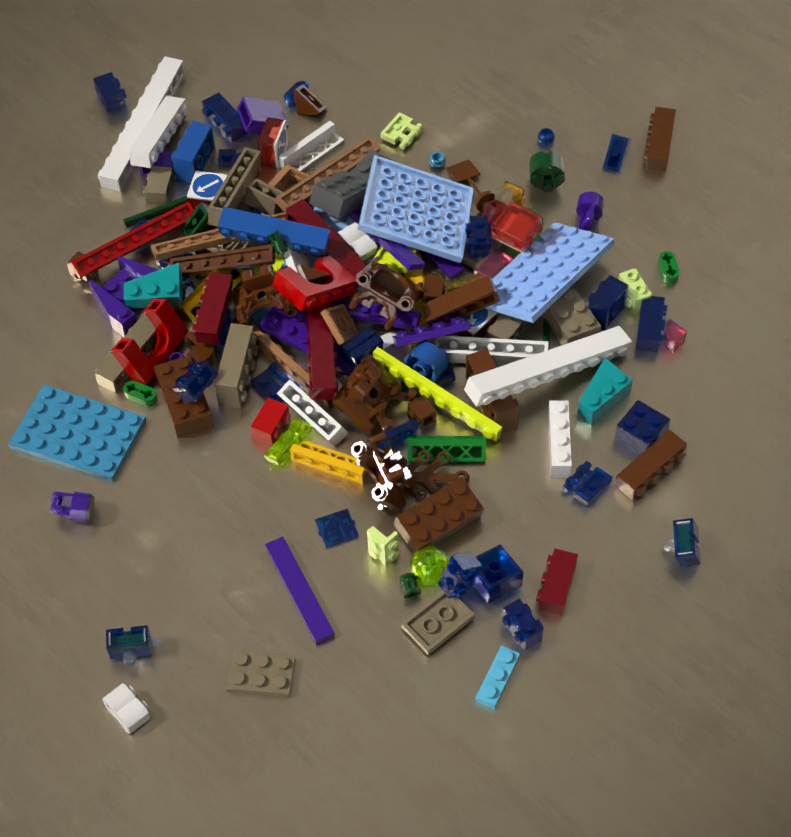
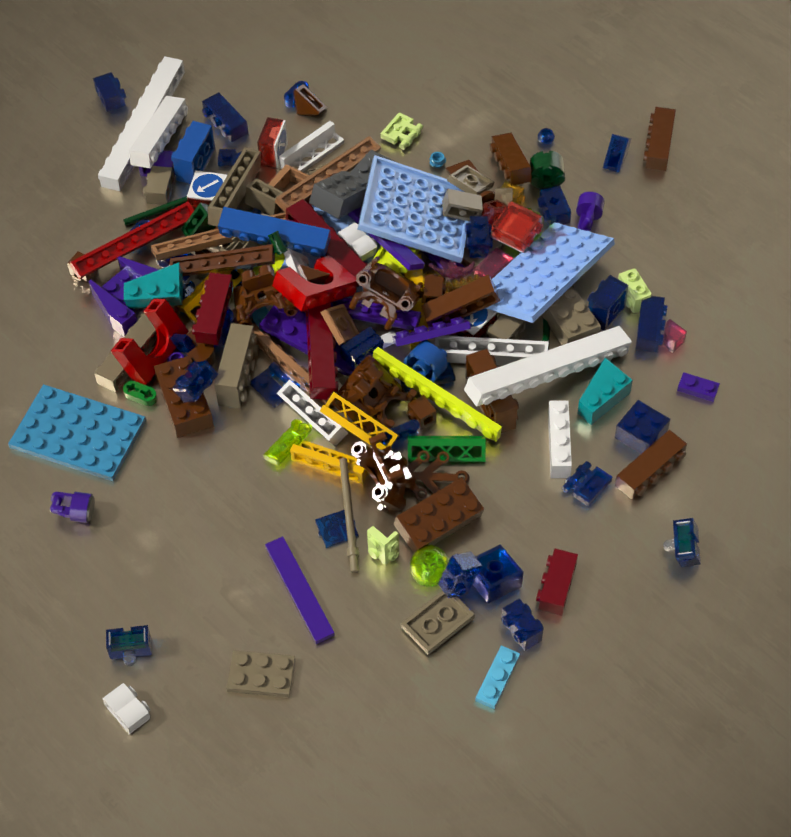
brick [237,96,289,136] -> none
red brick [250,398,291,445] -> none
dark green bush [399,573,421,600] -> none
green beam [658,251,680,284] -> none
none -> clear blue plate [170,334,195,353]
none -> yellow fence [320,392,399,450]
none -> dark tan bar [339,458,359,573]
none -> clear pink animal [429,258,475,279]
none -> dark tan brick [442,189,483,223]
none -> dark tan plate [447,165,495,195]
none -> reddish brown brick [490,132,531,186]
none -> clear blue brick [537,186,571,226]
none -> dark purple plate [677,372,720,402]

